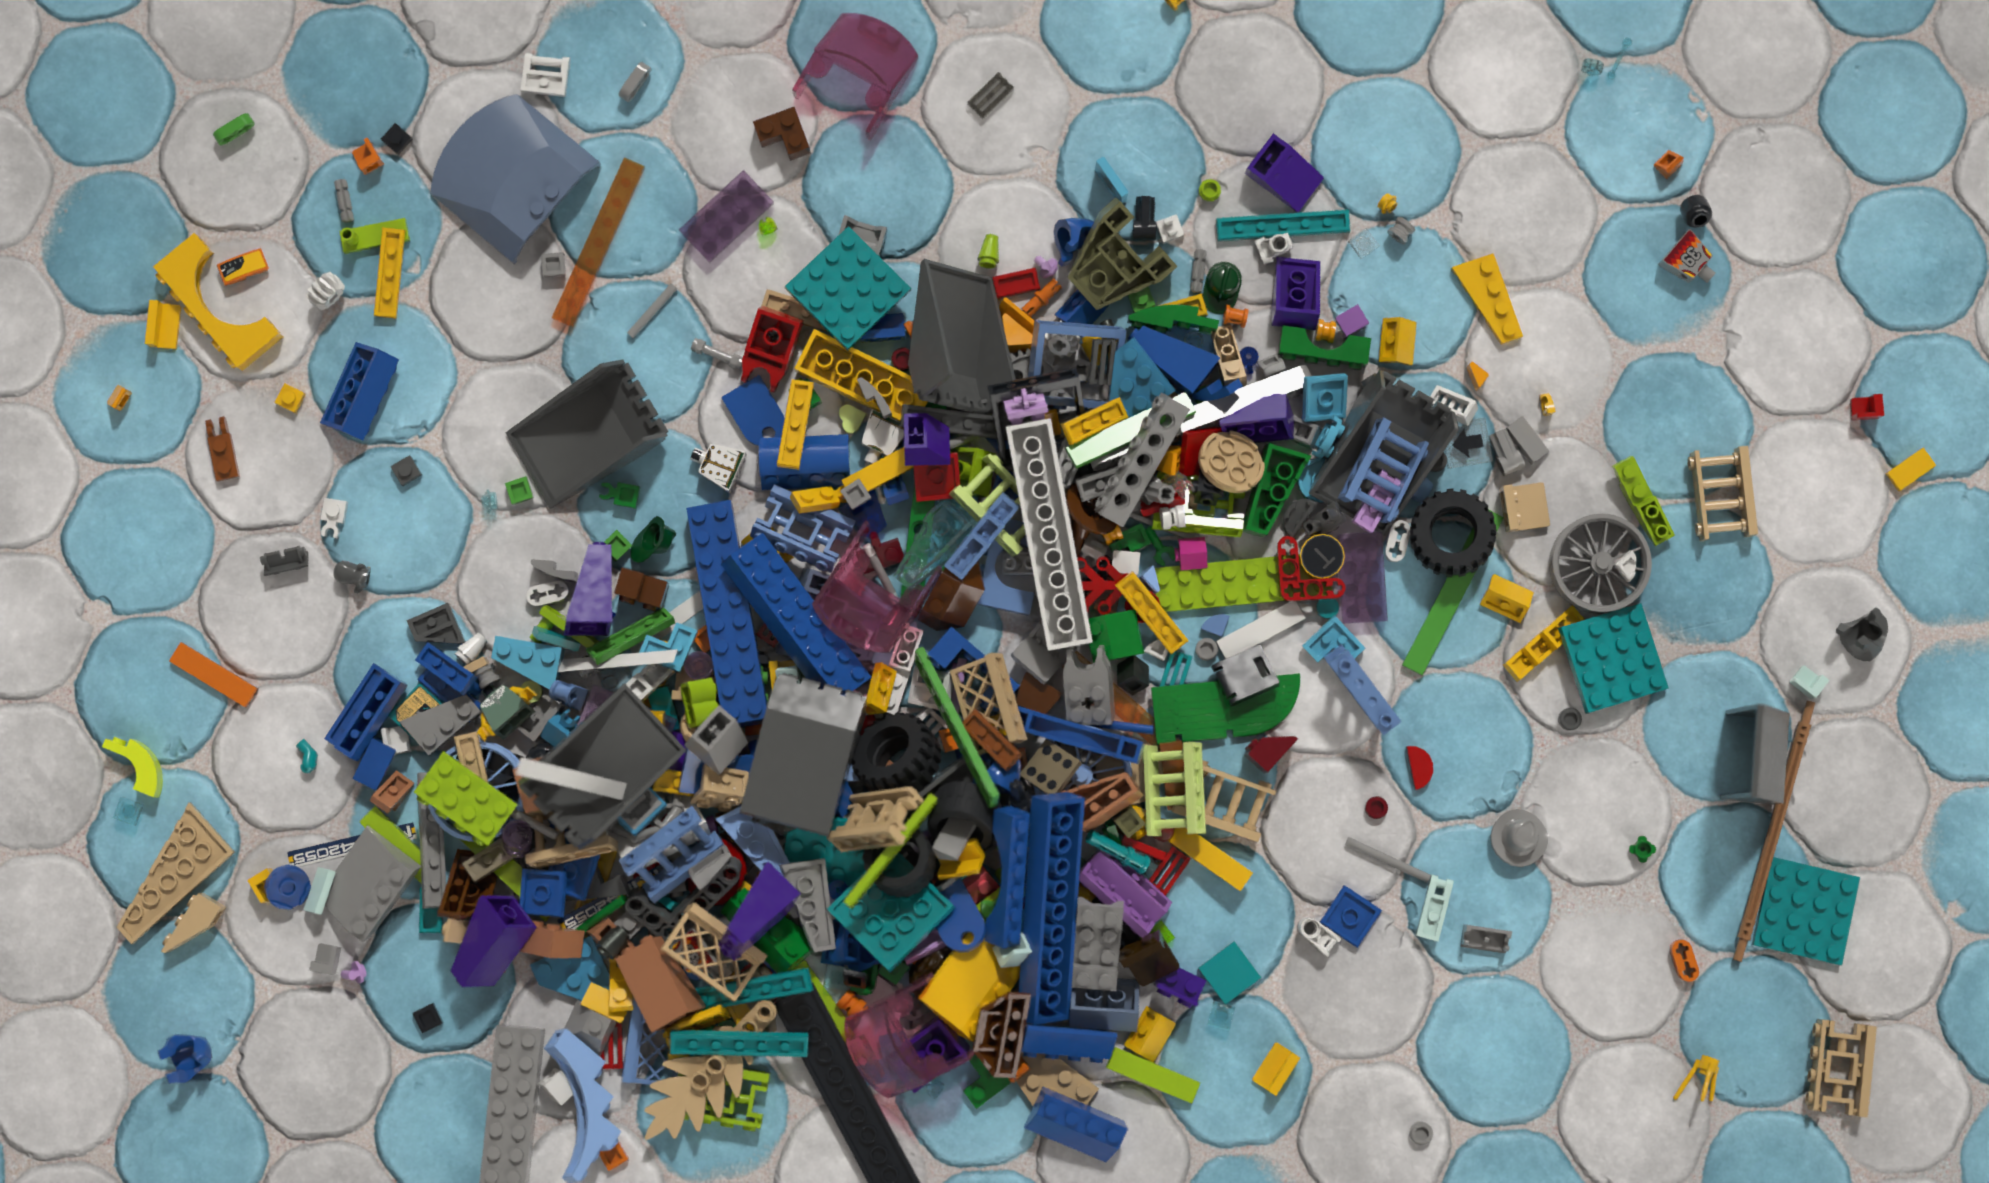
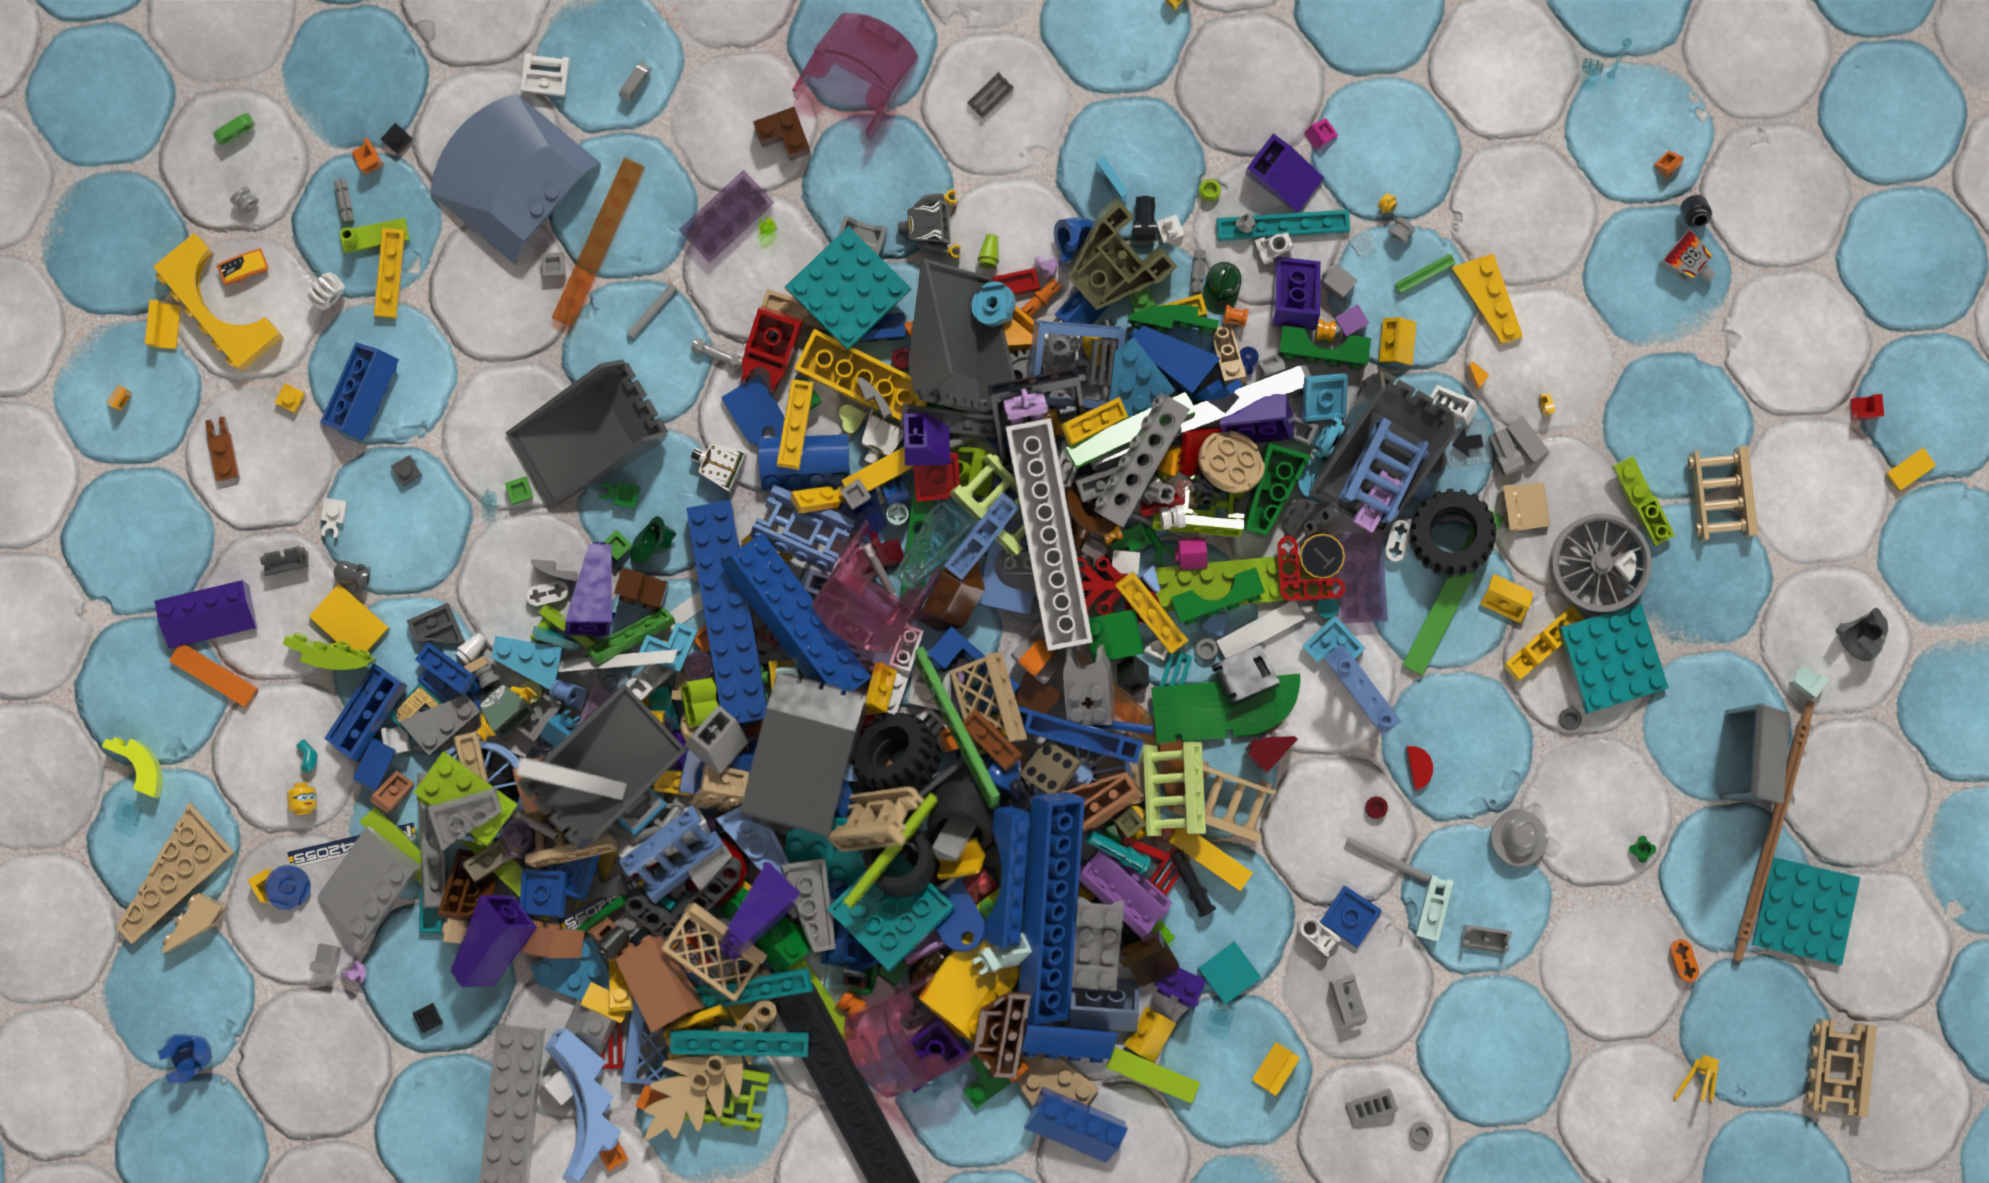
light aqua tile [304,867,335,915] -> none
none -> dark purple slope [154,580,257,649]
none -> light grey wheel [230,186,259,214]
none -> lime slope [282,632,377,670]
none -> yellow head [286,782,317,815]
none -> yellow tile [309,583,389,652]
none -> light grey wing [428,788,502,851]
none -> orange panel [635,1084,671,1110]
none -> light aqua wheel [886,503,909,527]
none -> dark grey torso [898,190,961,259]
none -> light aqua tile [971,947,1001,975]
none -> medium azure plate [972,282,1016,327]
none -> orange slope [1018,637,1057,676]
none -> green arch [1170,567,1265,626]
none -> black pin [1170,849,1216,917]
none -> light grey hinge [1236,213,1256,233]
none -> dark pink slope [1304,118,1338,150]
none -> light grey brick [1321,264,1358,301]
none -> light grey hinge [1330,974,1368,1026]
none -> light grey slope [1346,1088,1398,1125]
none -> bright green axle [1394,254,1456,294]

